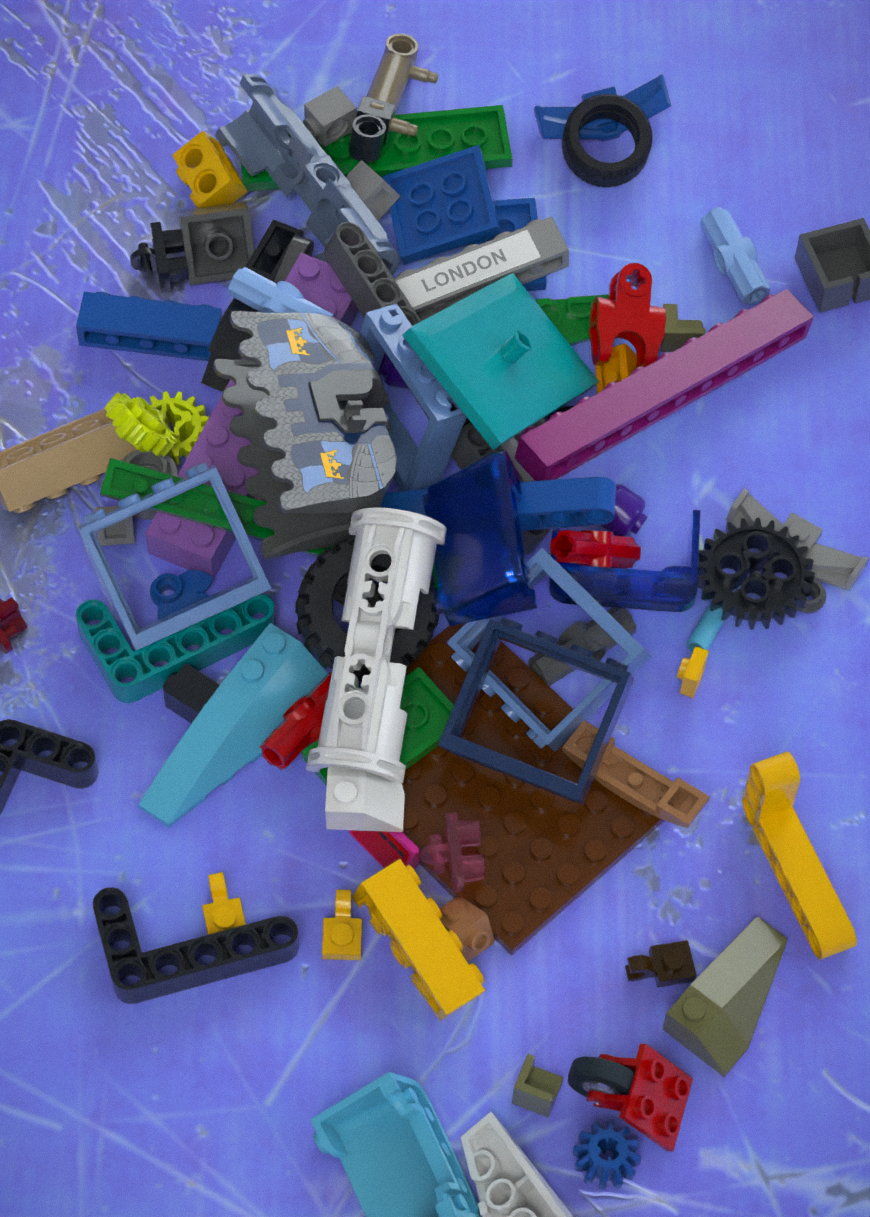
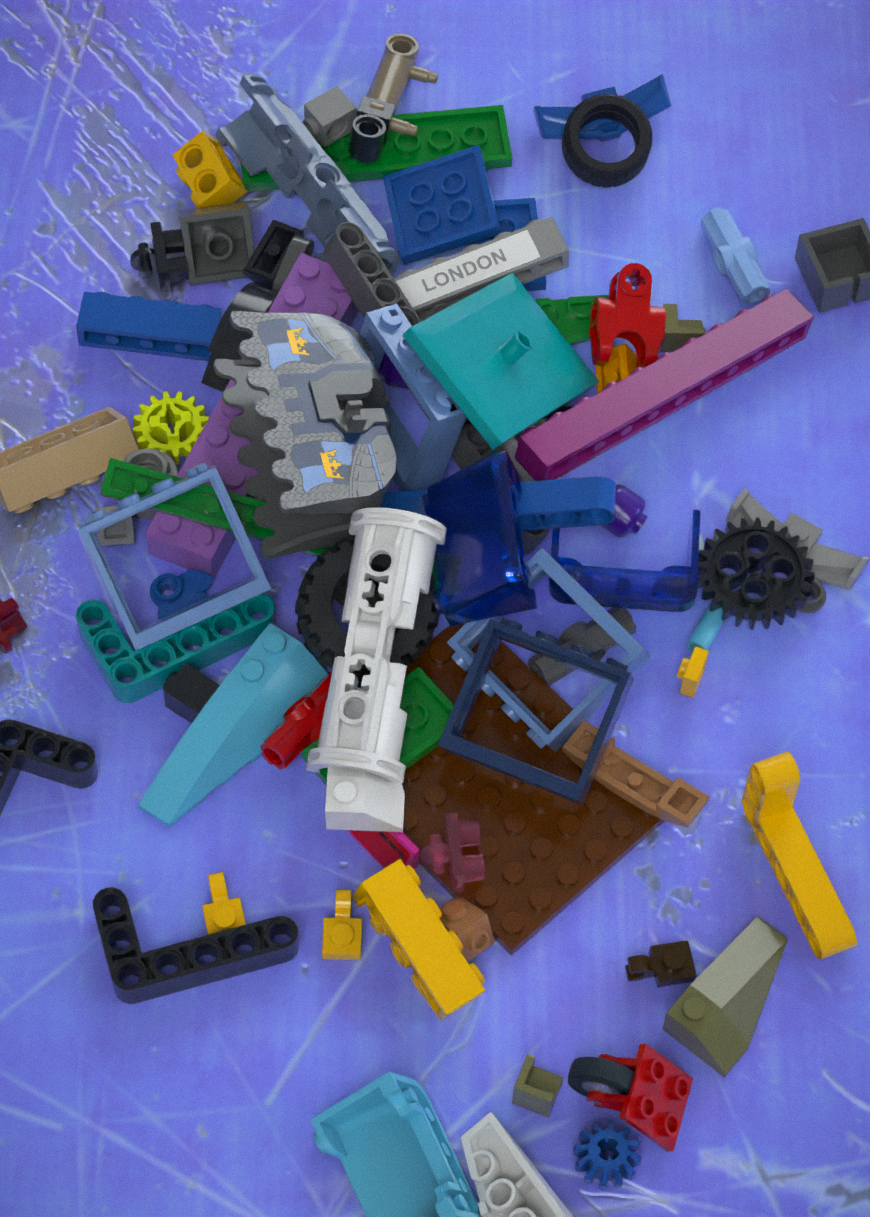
neon yellow gear [104,392,177,457] -> none
light blue piece [228,267,334,318] -> none
light grey brick [346,160,400,221] -> none
red piece [550,530,641,569] -> none

